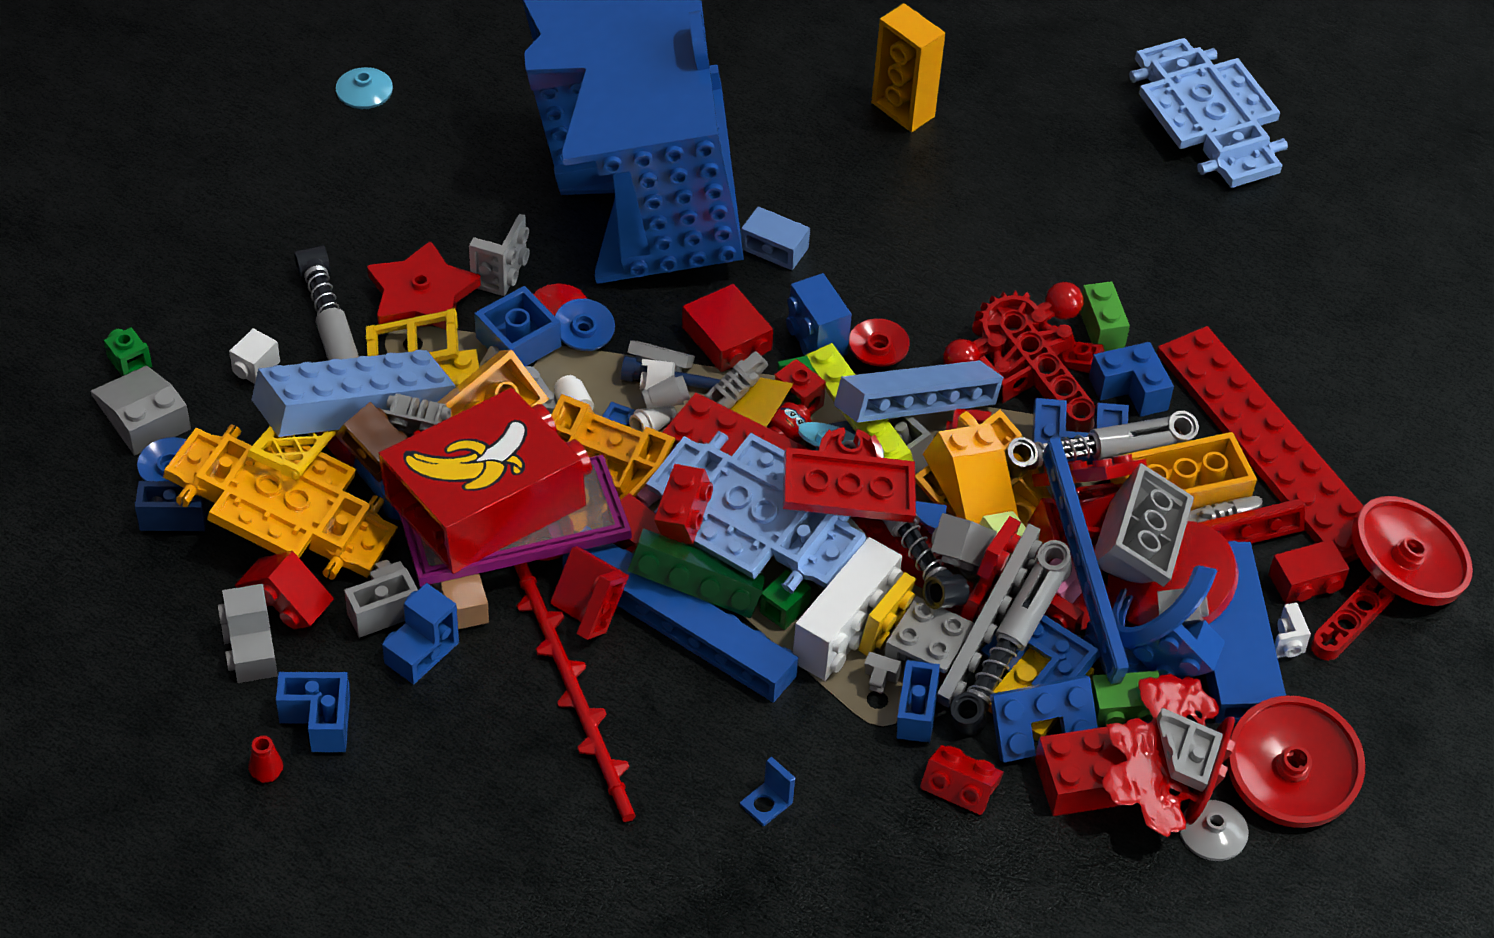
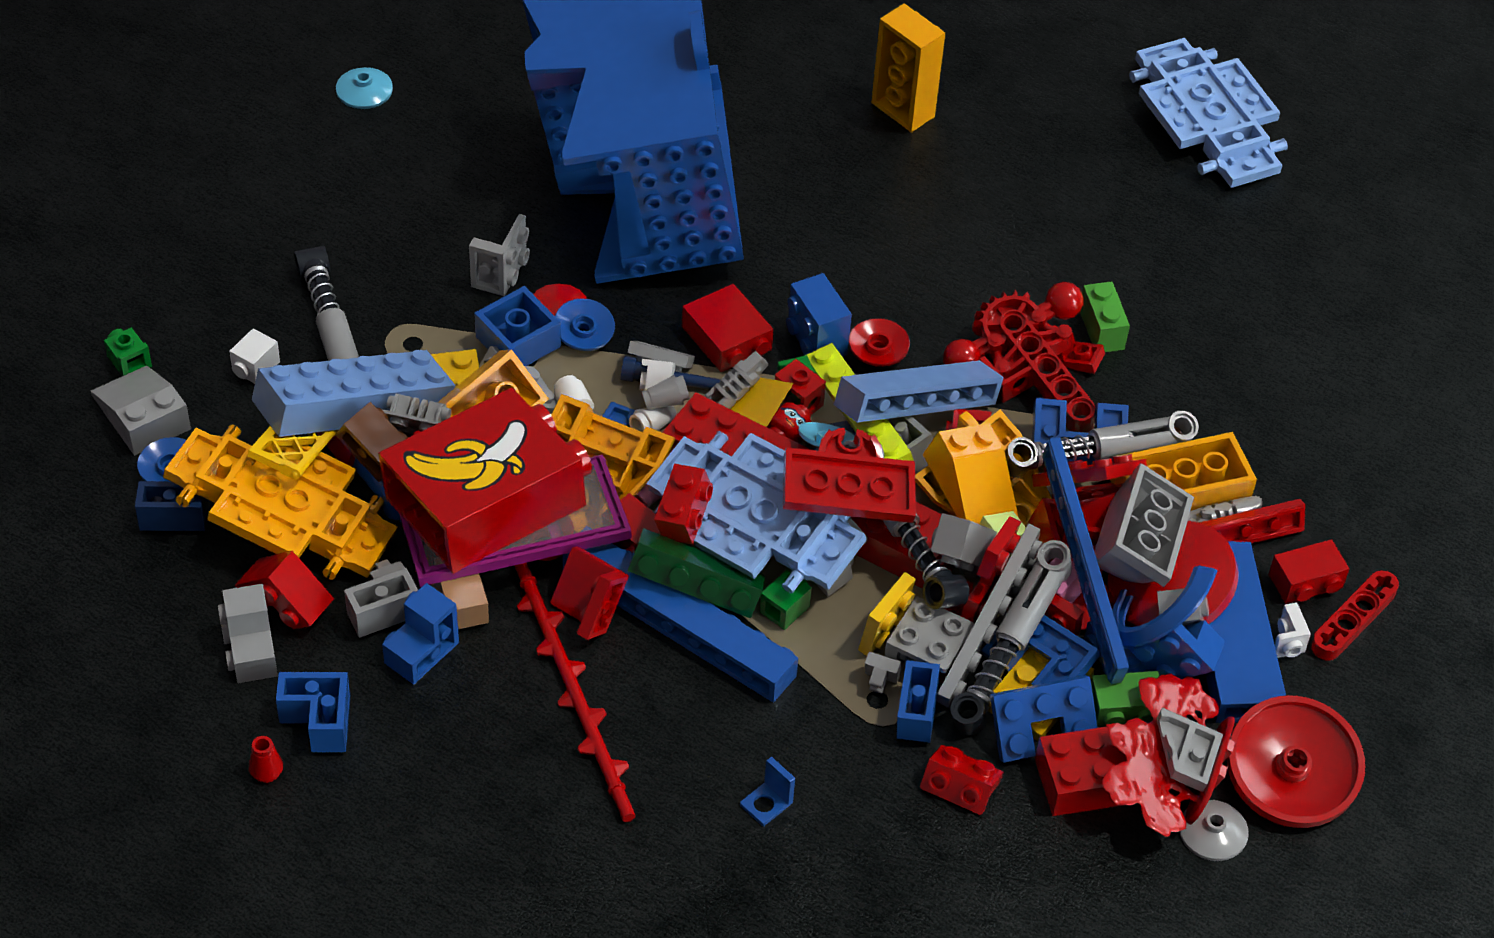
yellow window [366,308,459,362] -> none
red plate [367,242,481,330] -> none
medium blue brick [741,206,810,270] -> none
white brick [793,537,903,681] -> none
blue tile [916,501,947,534] -> none
blue brick [1089,342,1174,417] -> none
red plate [1156,326,1364,563] -> none
red dish [1352,496,1473,606] -> none

